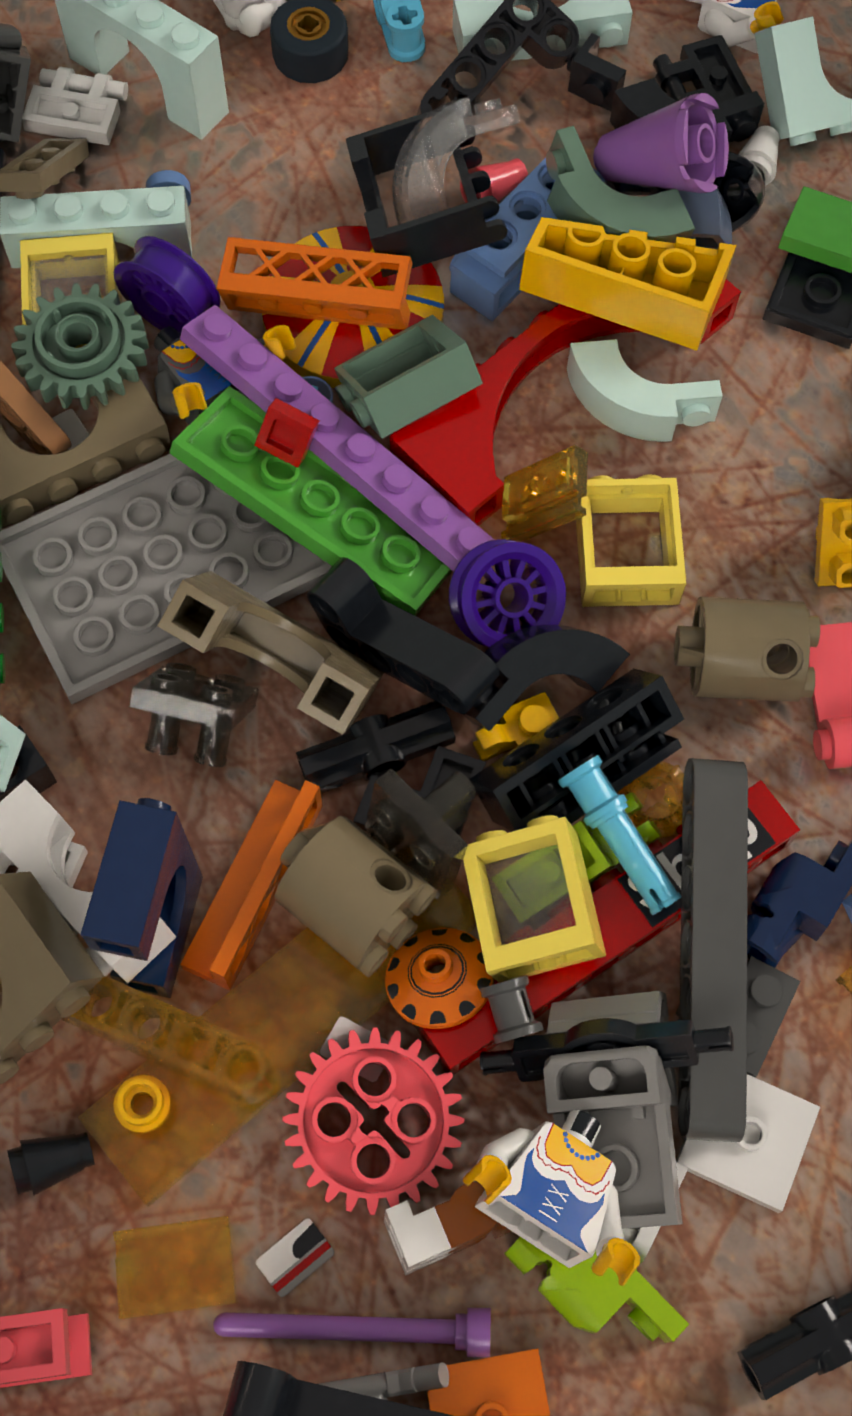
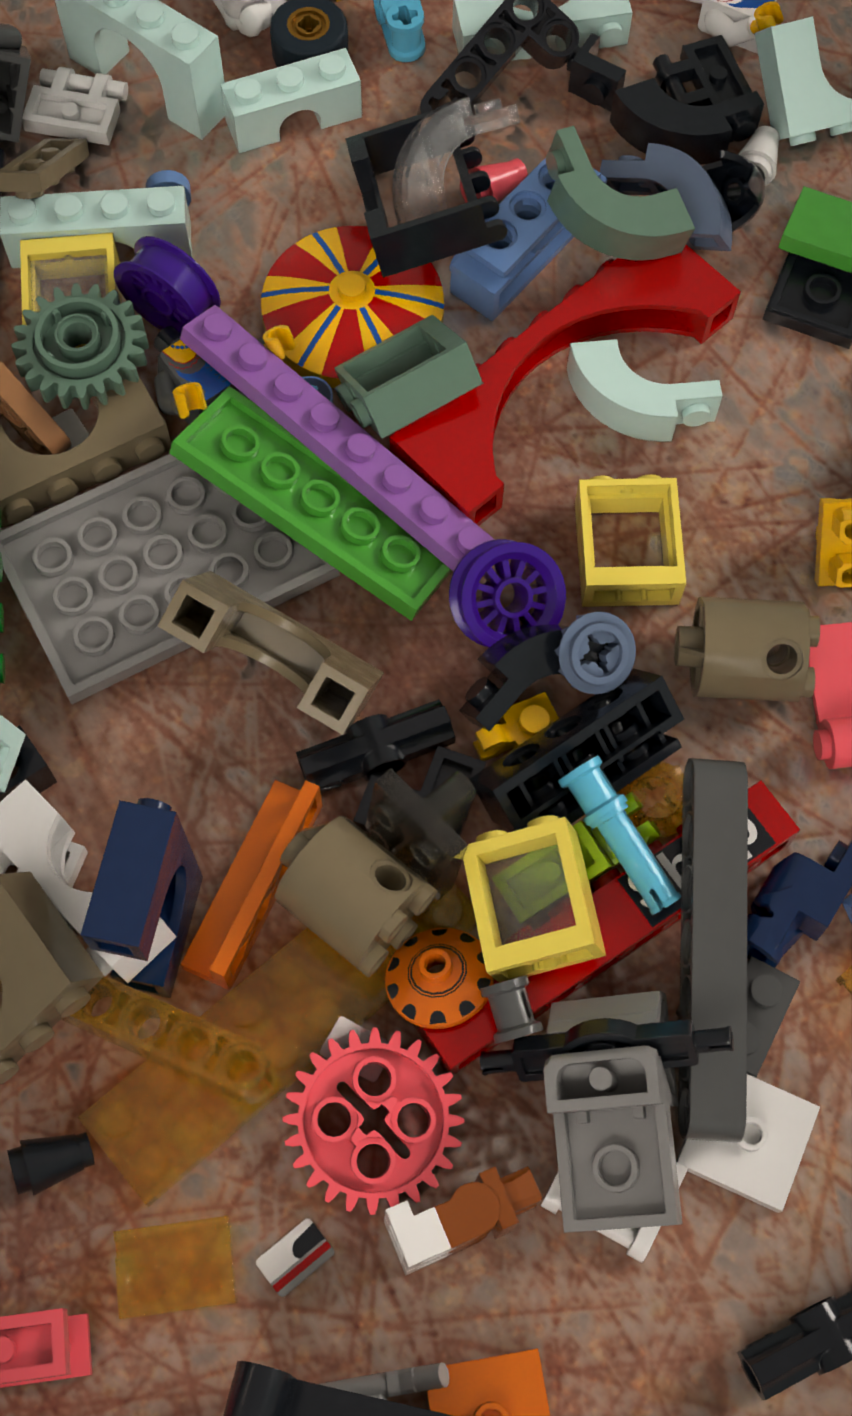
yellow plate [113,1075,171,1133] -> none
clear smoke plate [129,663,259,767] -> none
medium lavender piece [213,1308,491,1358] -> none
orange fence [216,237,413,330] -> none
red plate [254,398,320,468] -> none
black beam [307,557,500,714] -> none
torso [463,1110,640,1286] -> none
clear yellow plate [501,445,588,542] -> none
lime plate [505,1237,689,1343] -> none
yellow wedge [519,217,737,351] -> none
medium lavender cone [593,93,729,193] -> none
none -> light aqua arch [220,48,362,153]
none -> sand blue gear [554,611,636,694]

